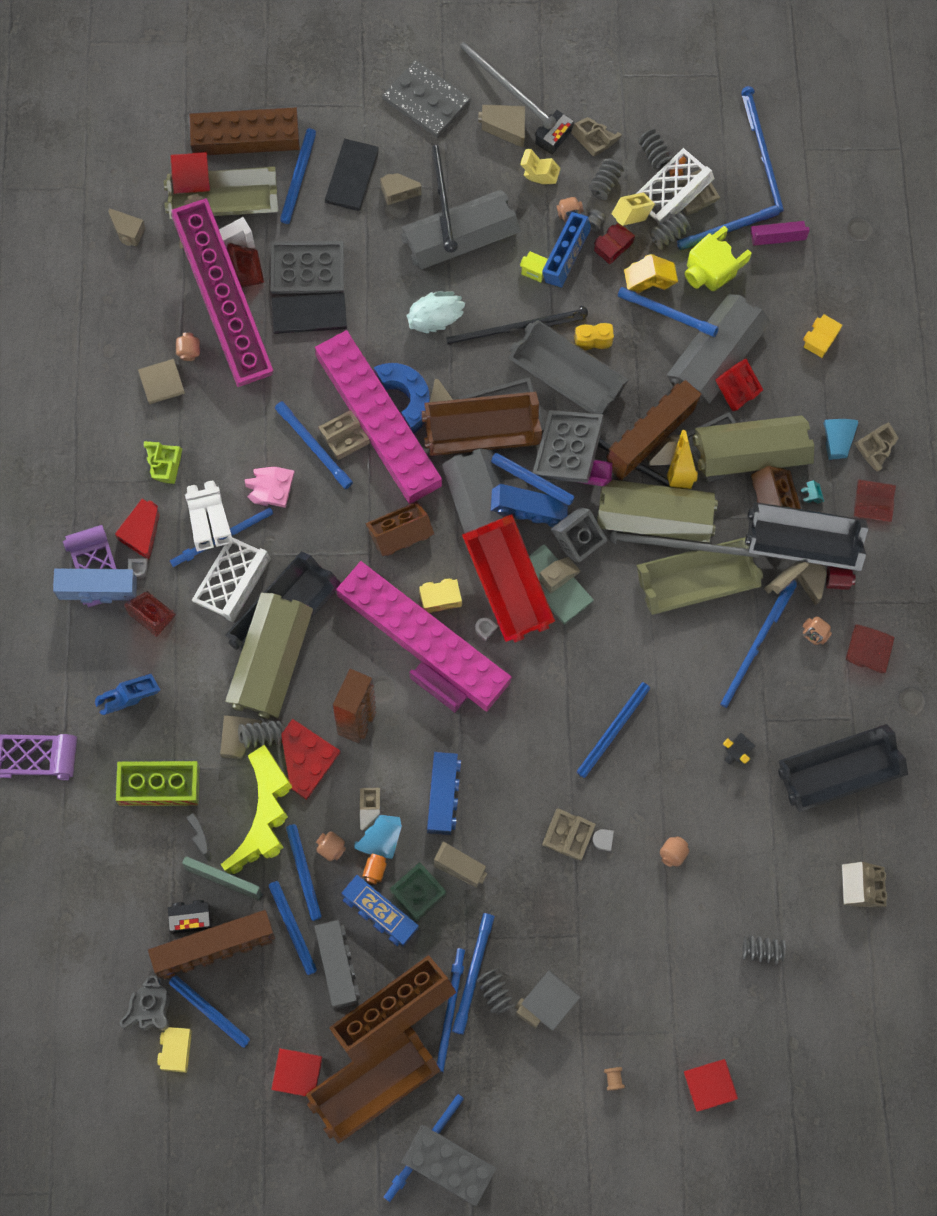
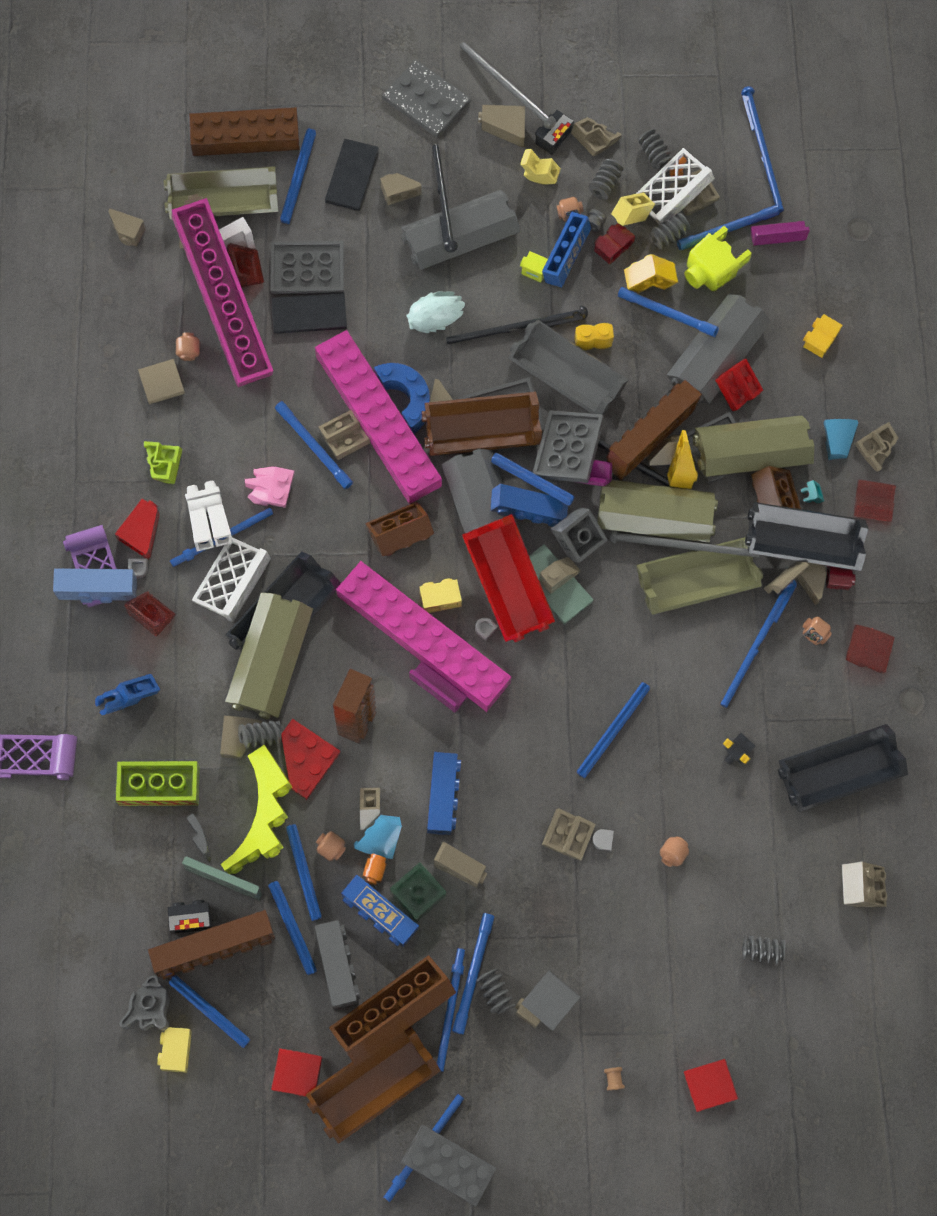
red slope [170,152,210,194] -> none

